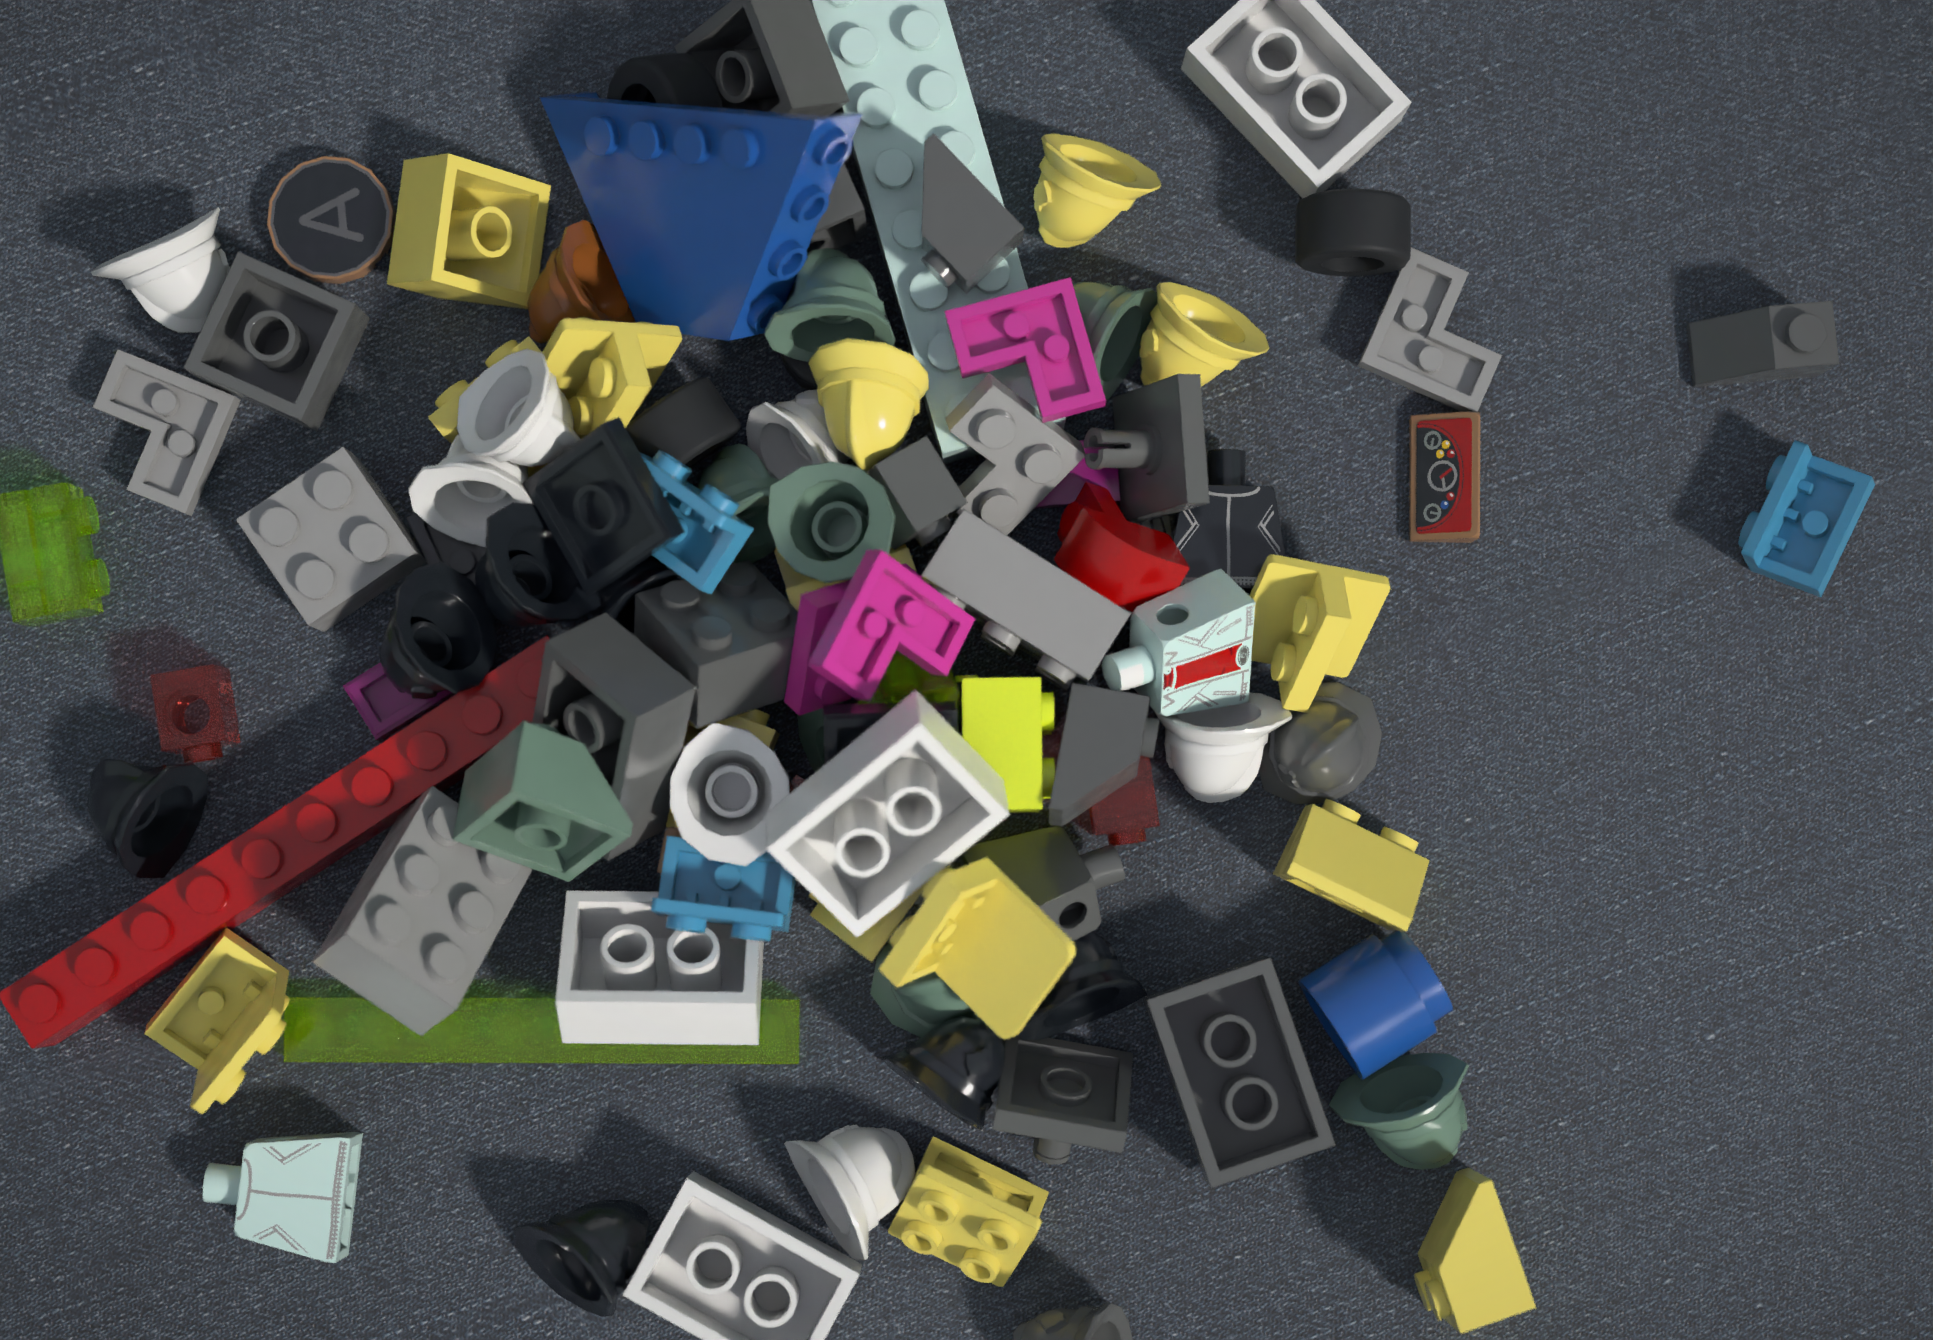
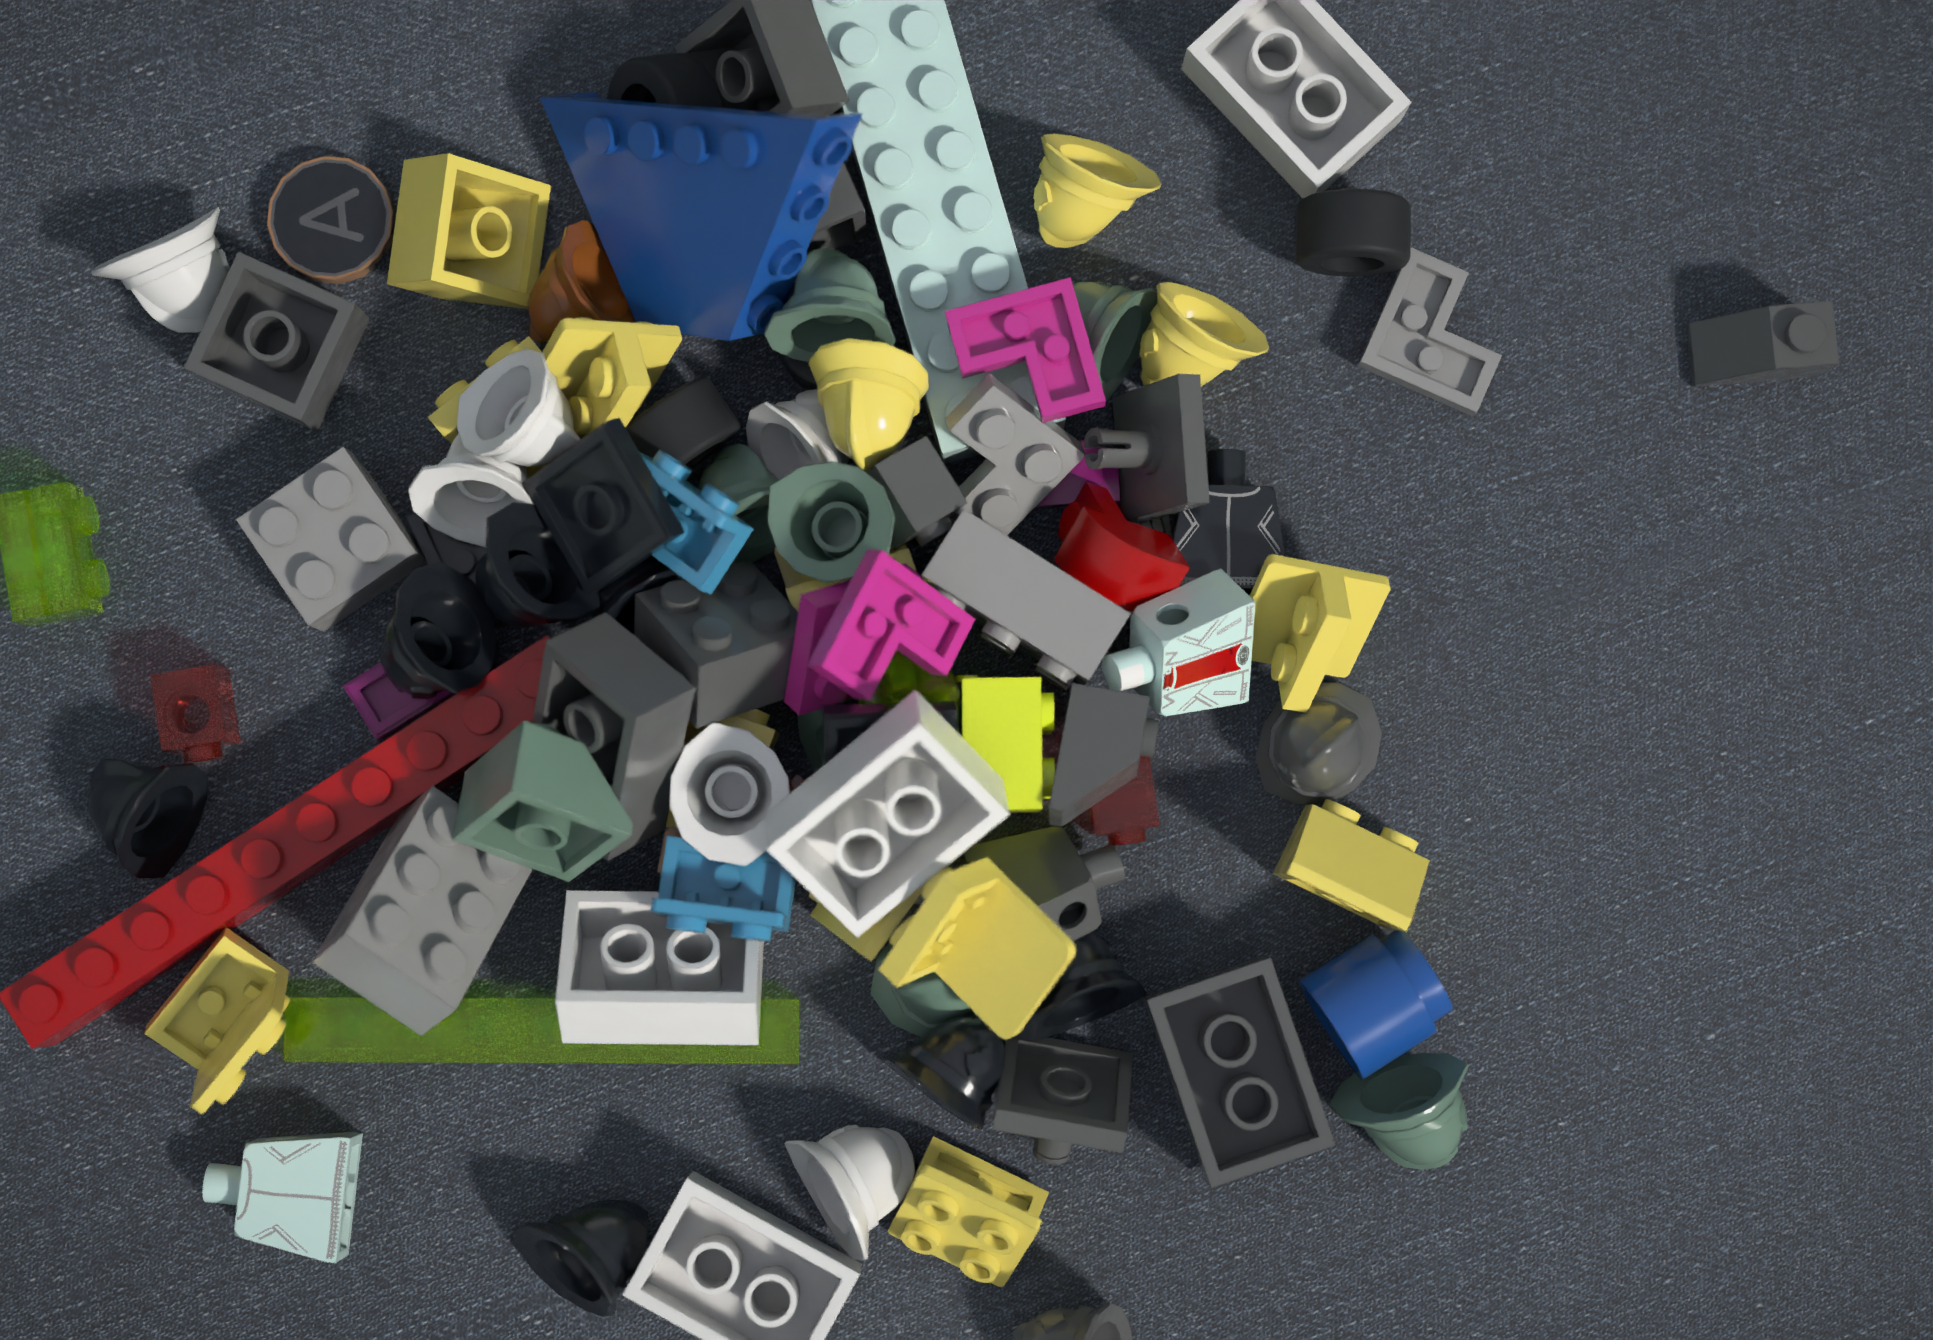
light grey plate [93,349,241,516] -> none
dark grey slope [921,134,1024,294] -> none
white piece [1155,693,1292,803] -> none
slope [1409,412,1480,543] -> none
light yellow slope [1414,1167,1536,1334] -> none
dark azure bracket [1739,440,1875,597] -> none

